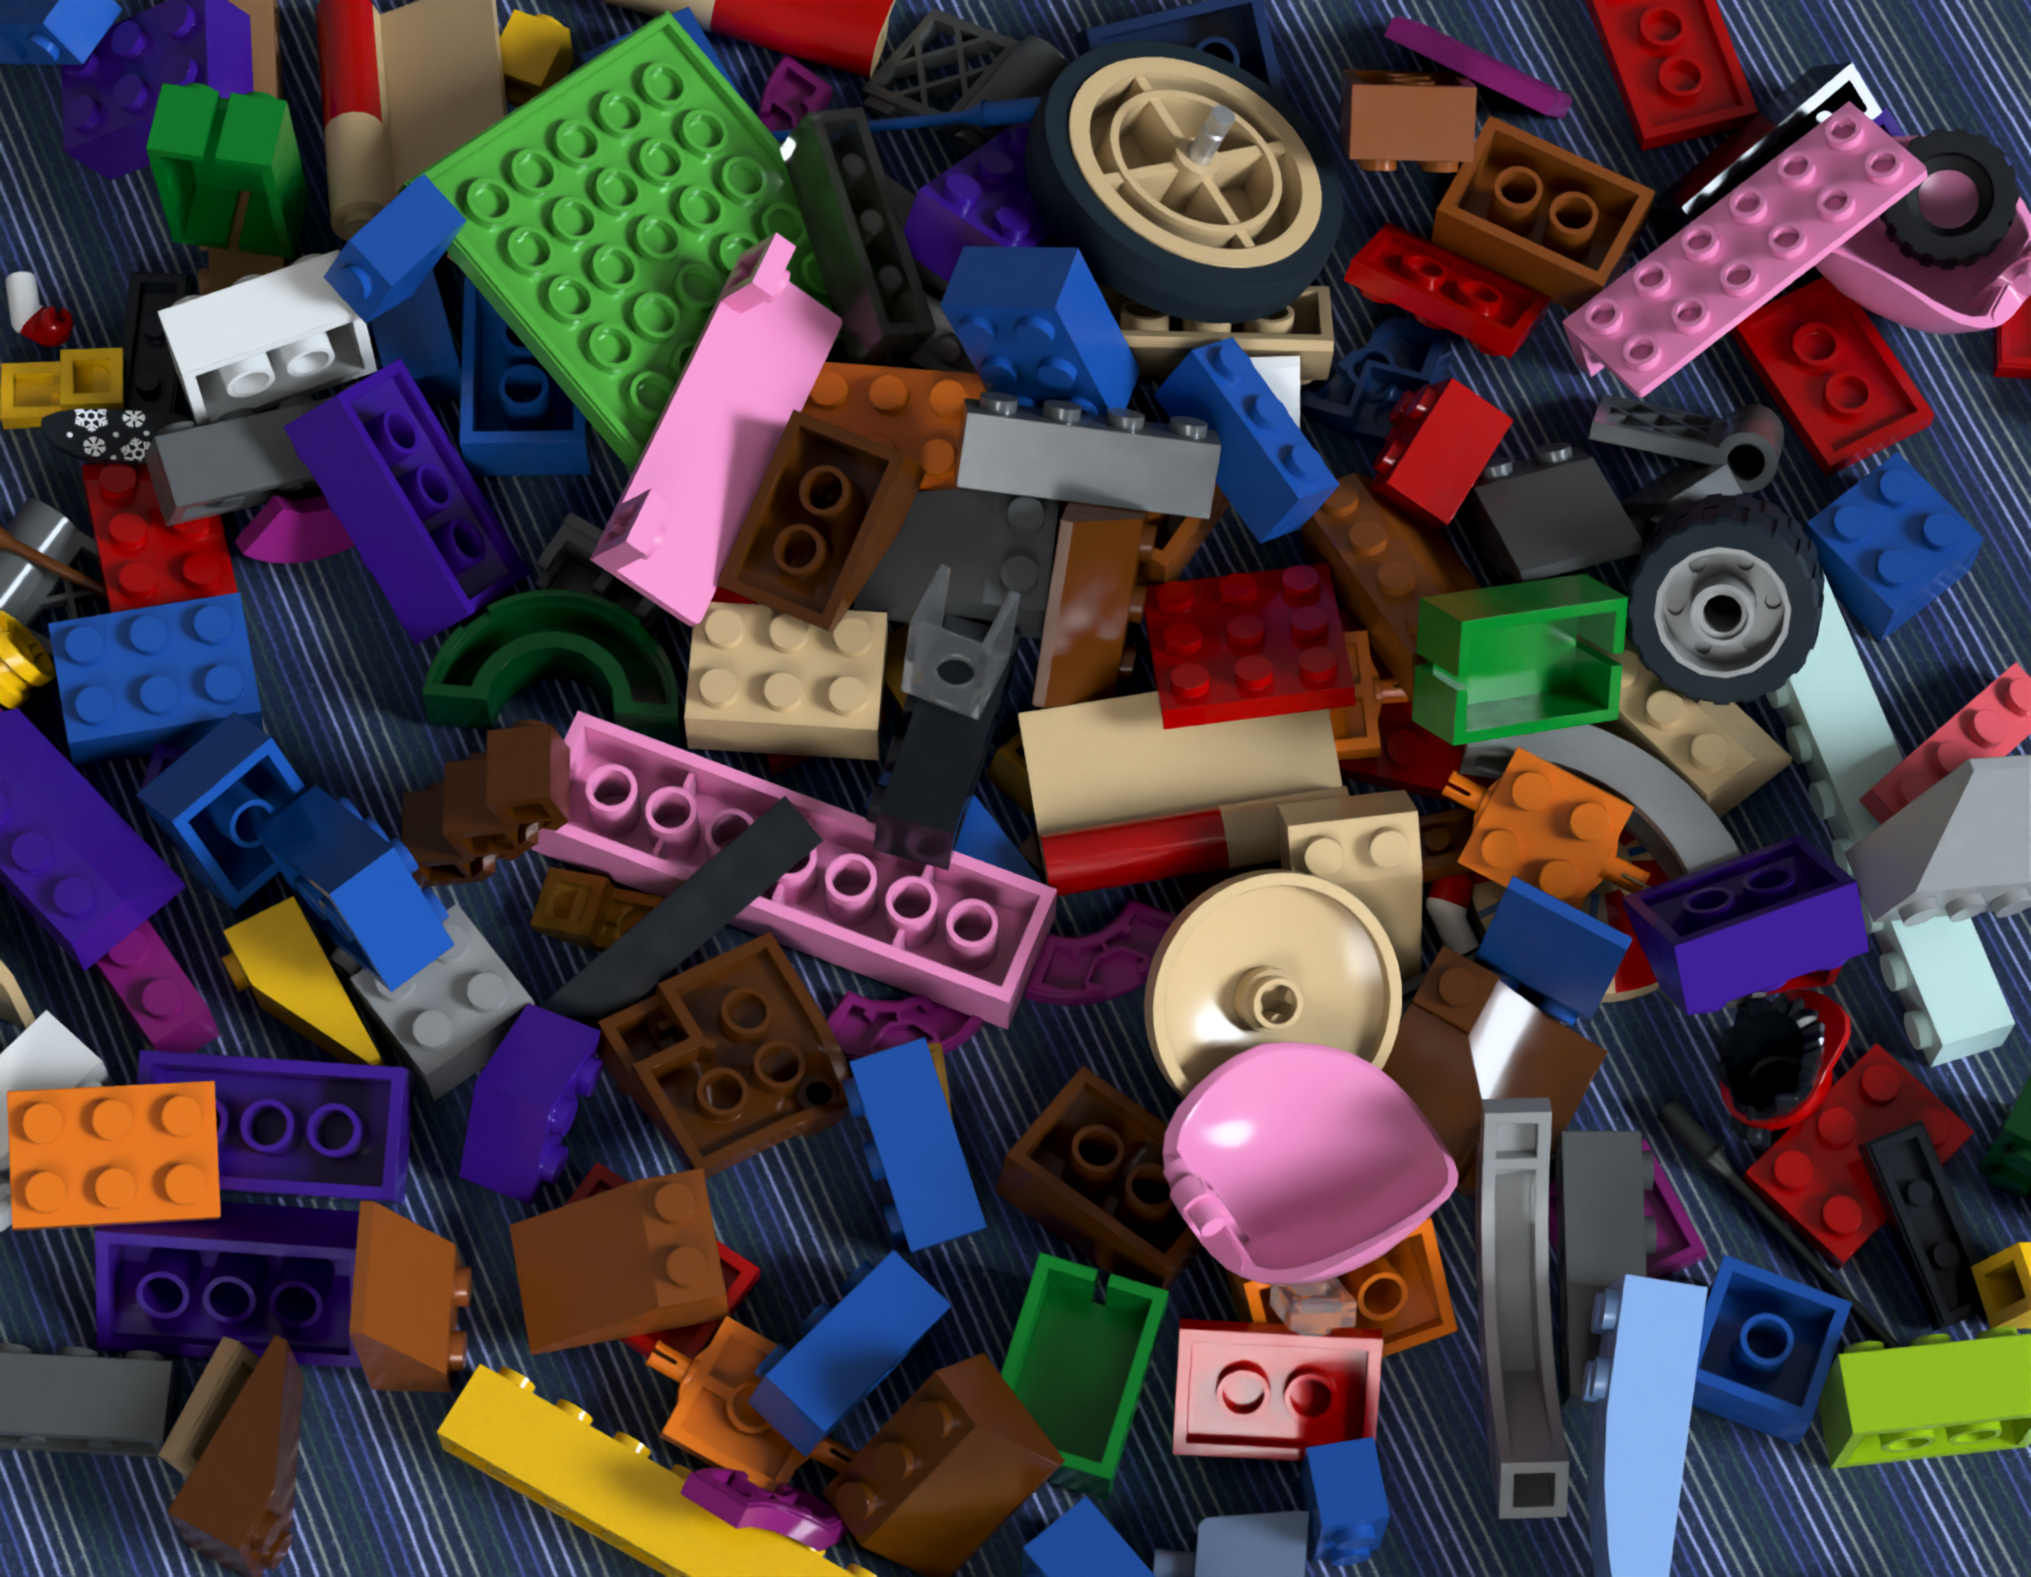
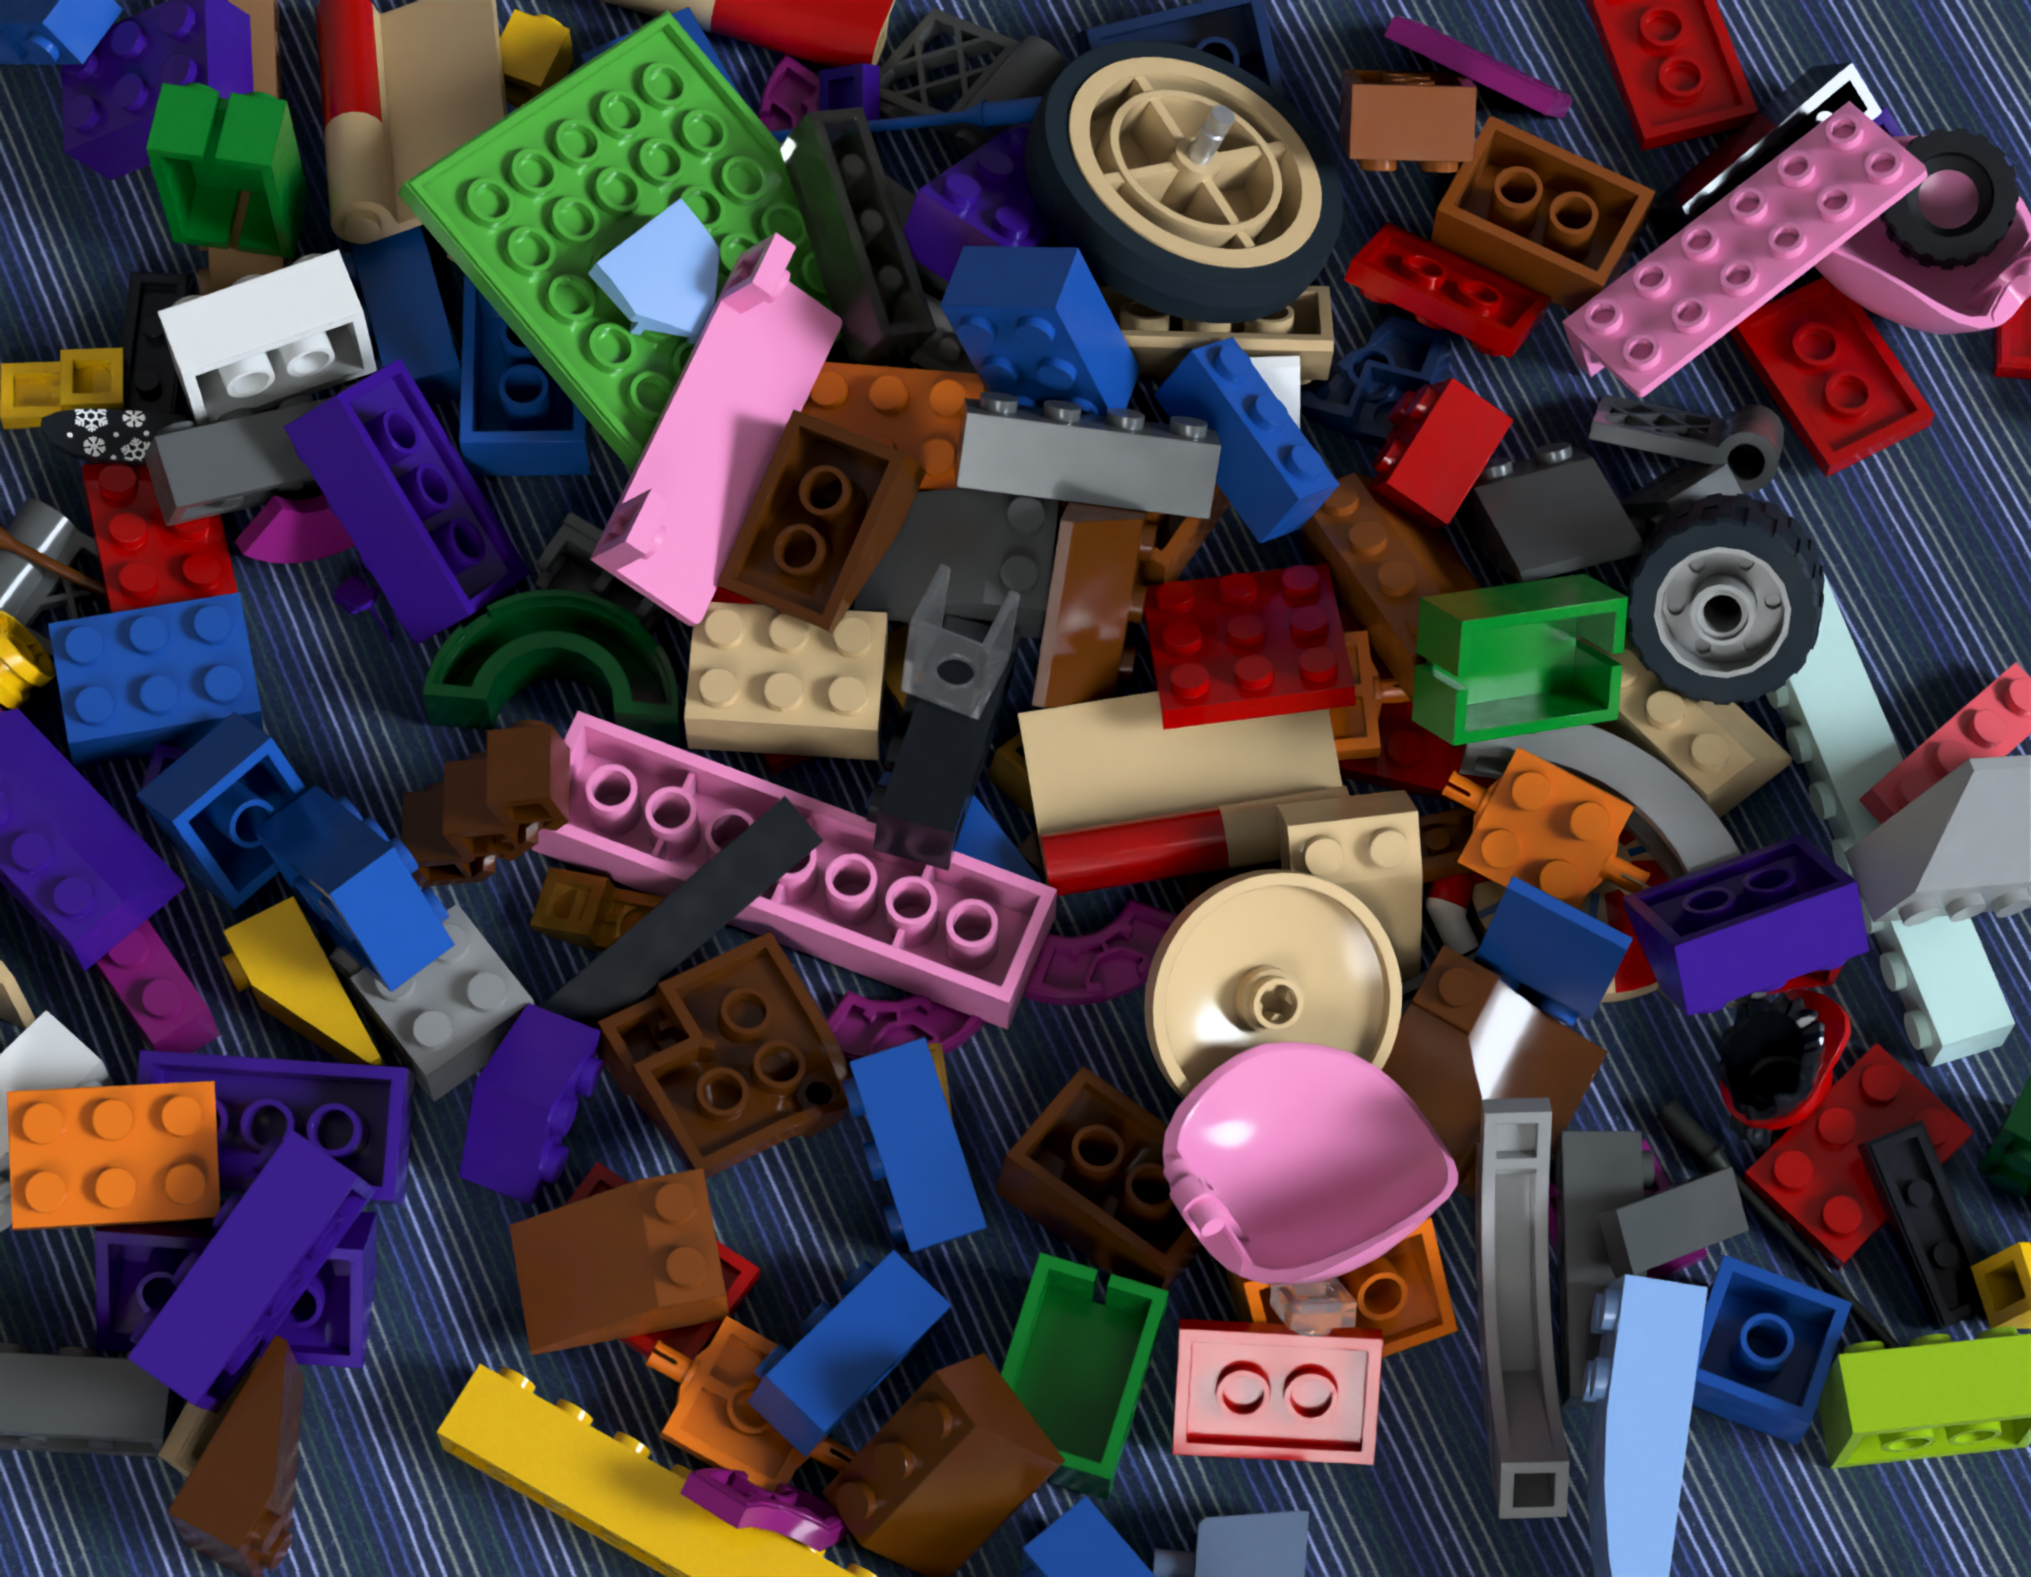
arm [5,272,74,347] -> none
blue slope [324,174,467,324] -> none
dark orange slope [349,1201,472,1392] -> none
blue brick [1297,1437,1390,1566] -> none
blue brick [1803,452,1984,642] -> none
none -> dark purple brick [127,1129,377,1413]
none -> dark purple piece [331,576,393,643]
none -> light blue slope [588,198,720,344]
none -> dark purple plate [819,63,880,126]
none -> dark grey tile [1598,1166,1749,1279]

